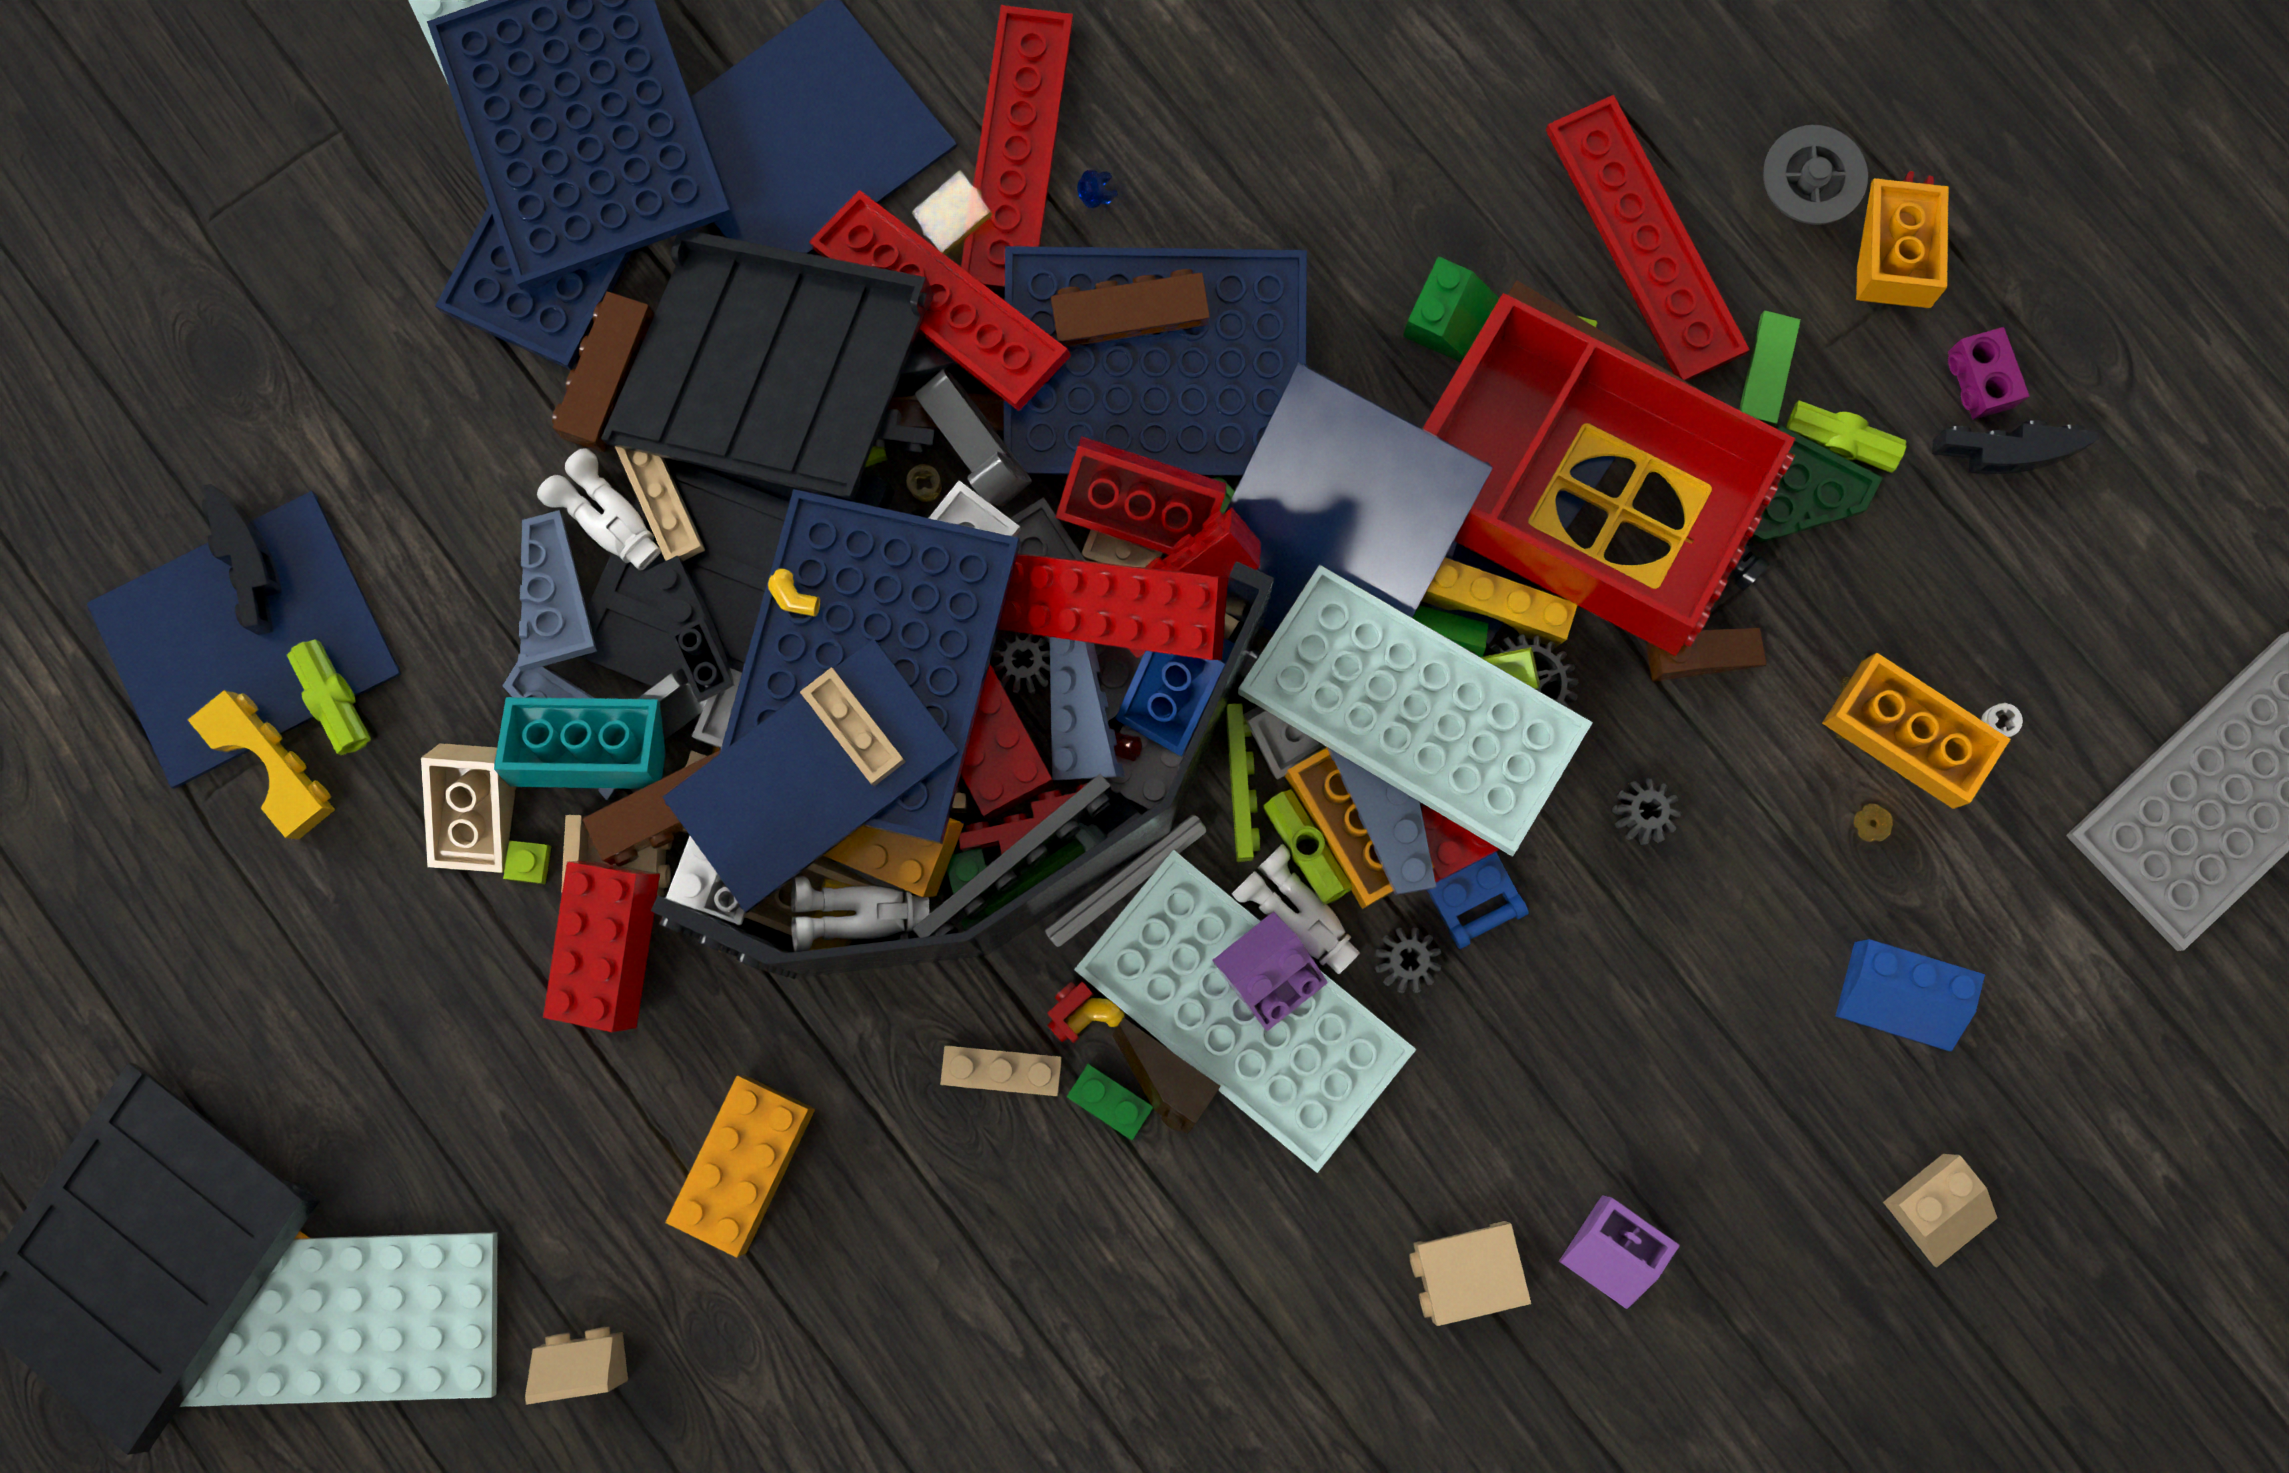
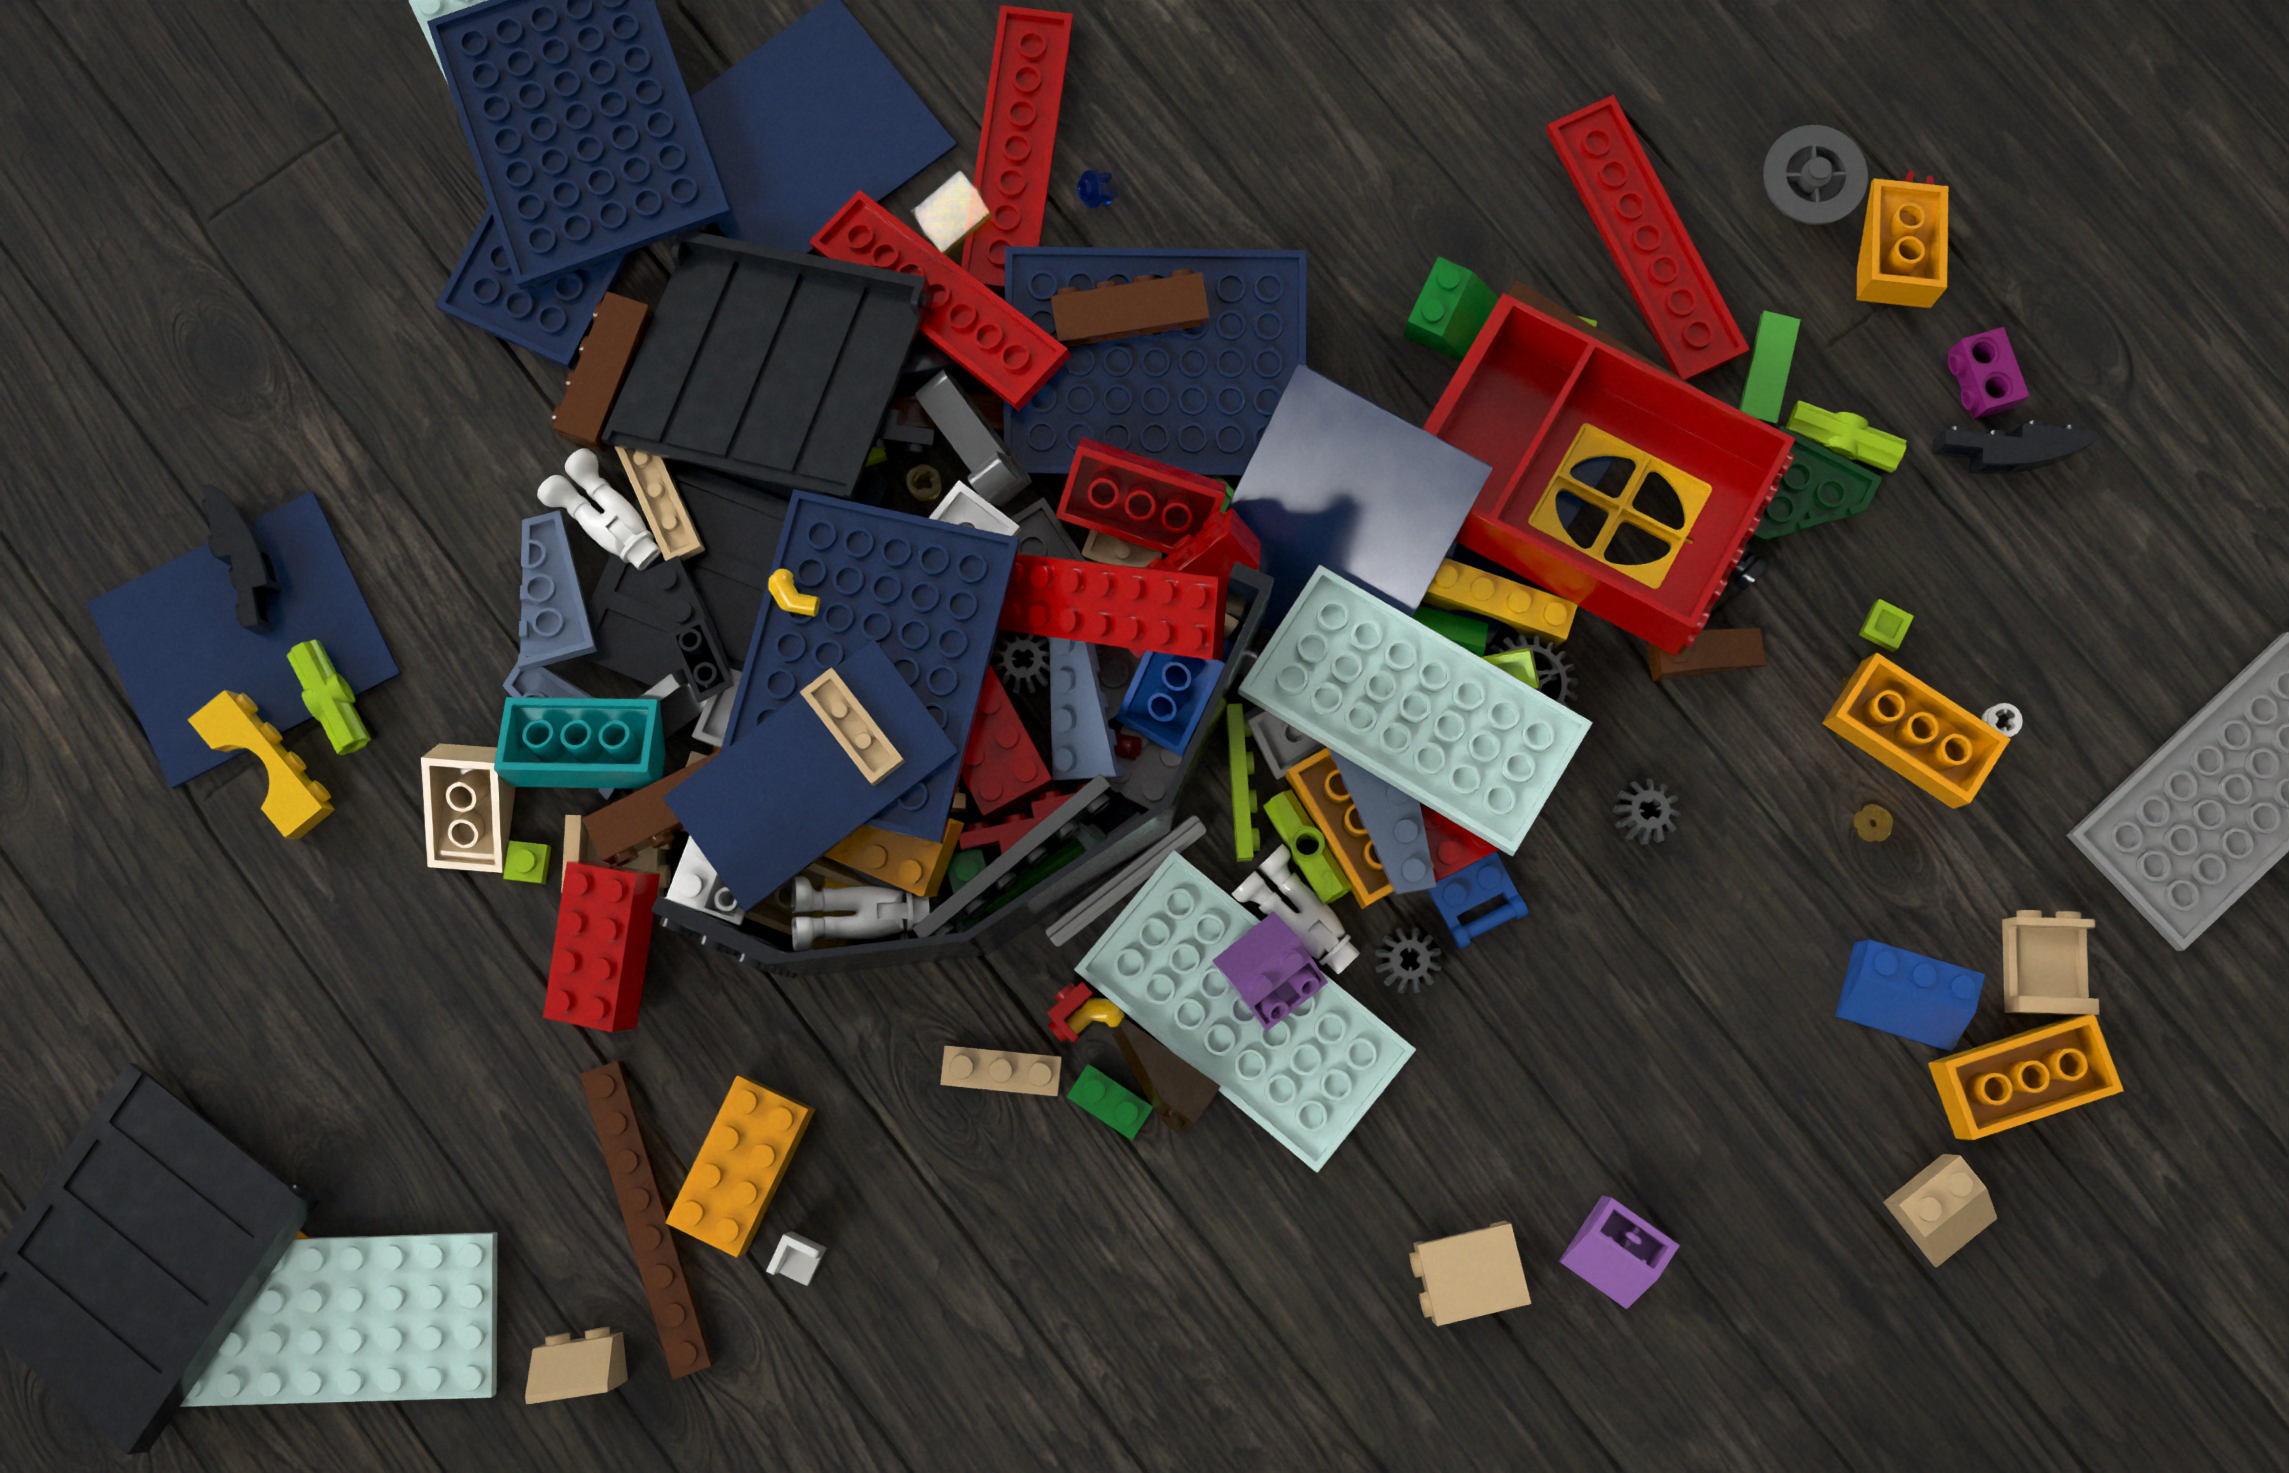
none -> reddish brown plate [580,1061,714,1380]
none -> white panel [766,1231,827,1286]
none -> lime plate [1858,599,1914,652]
none -> light orange brick [1928,1014,2124,1140]
none -> tan panel [2002,910,2099,1015]

